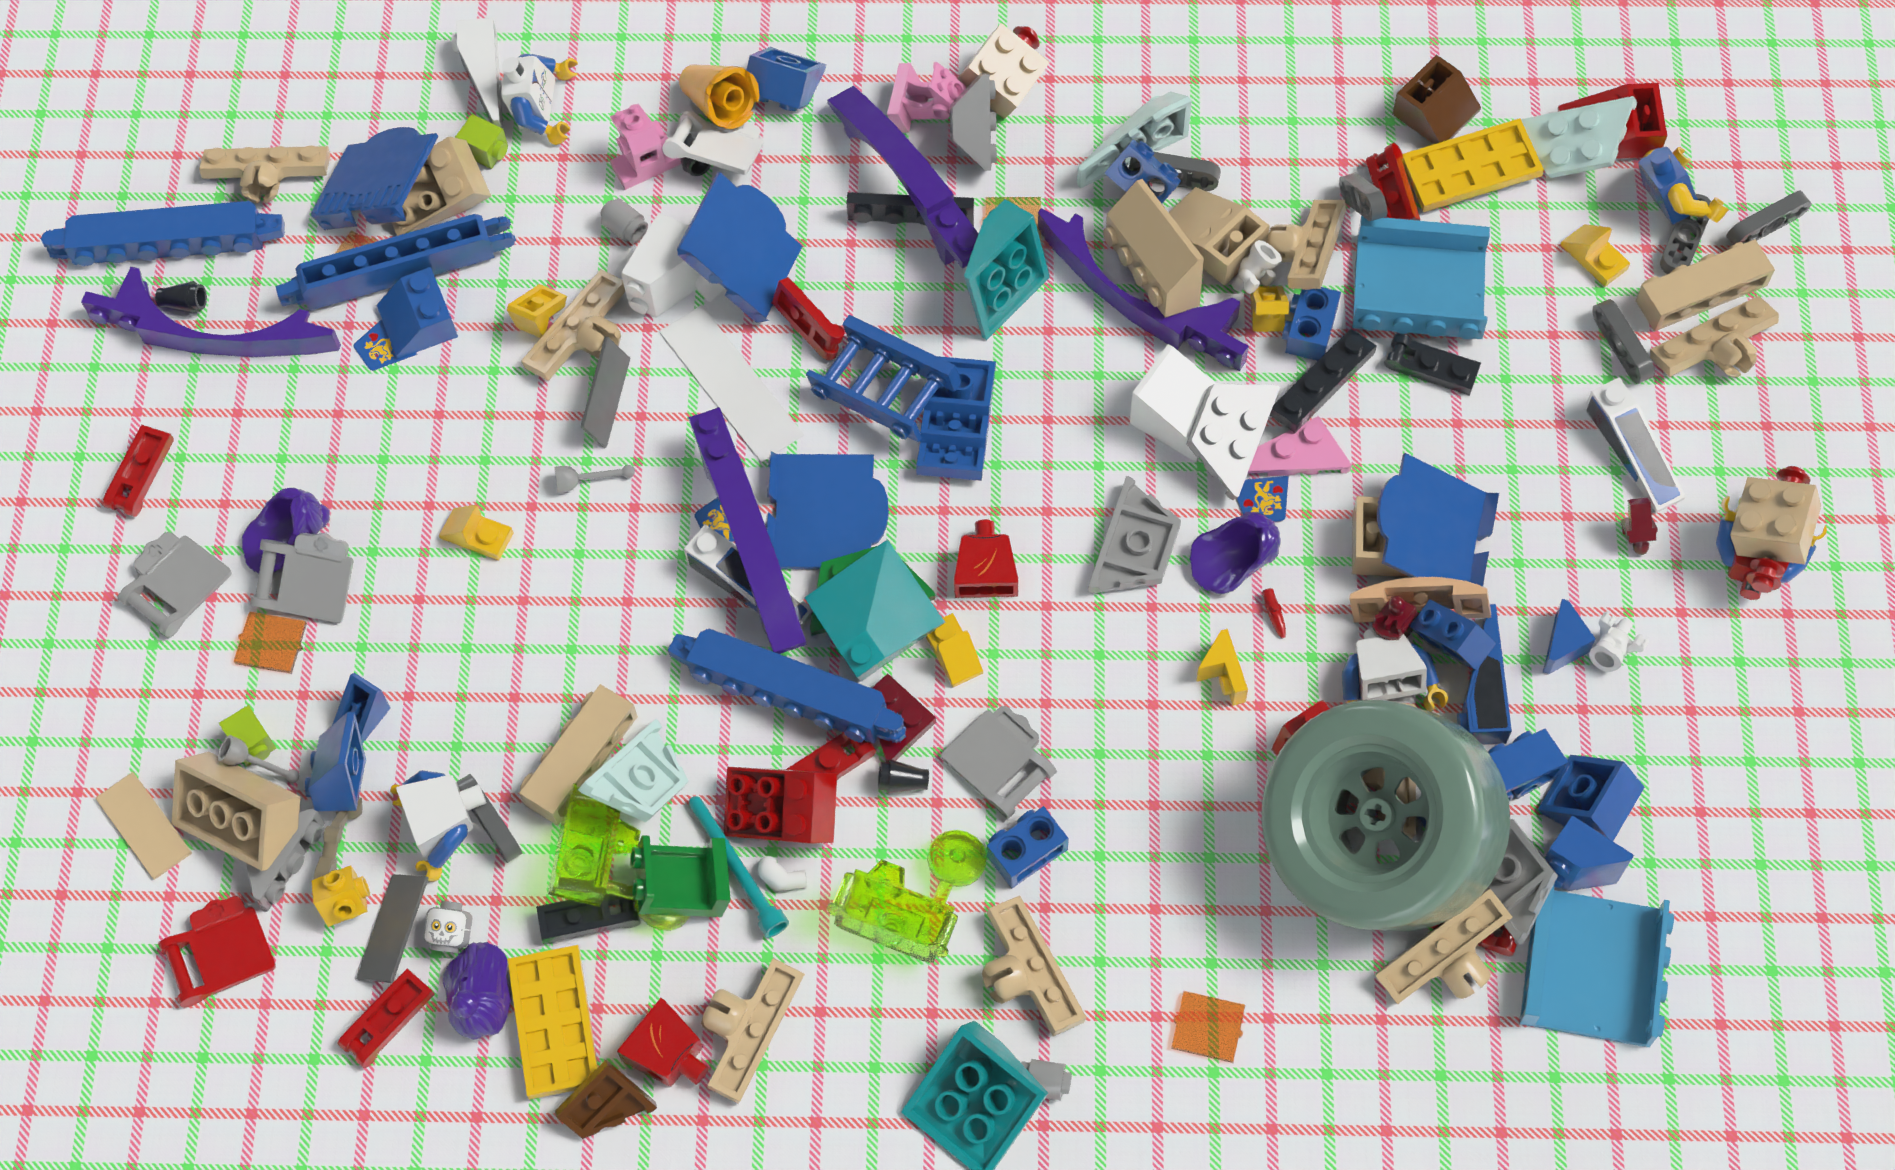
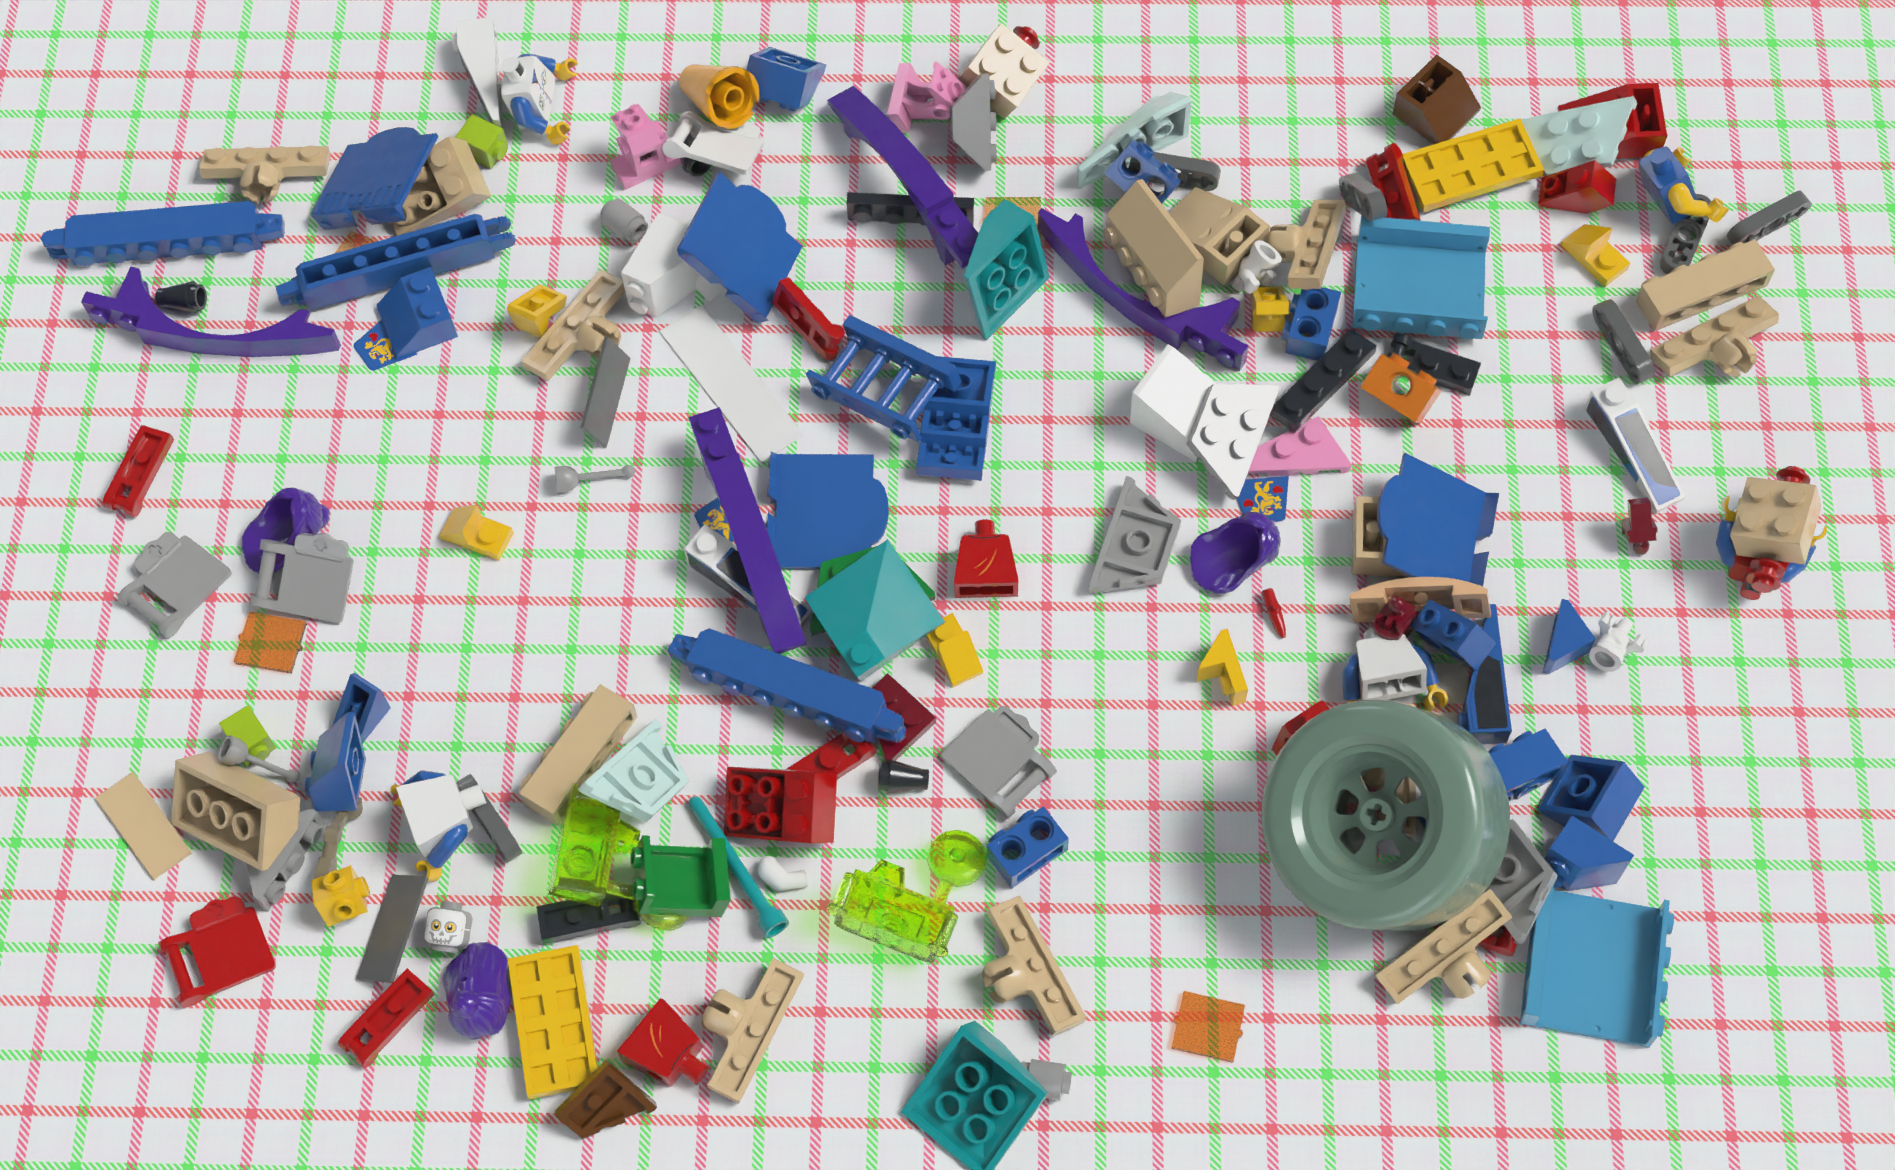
none -> orange brick [1360,353,1442,423]
none -> red slope [1538,160,1617,214]

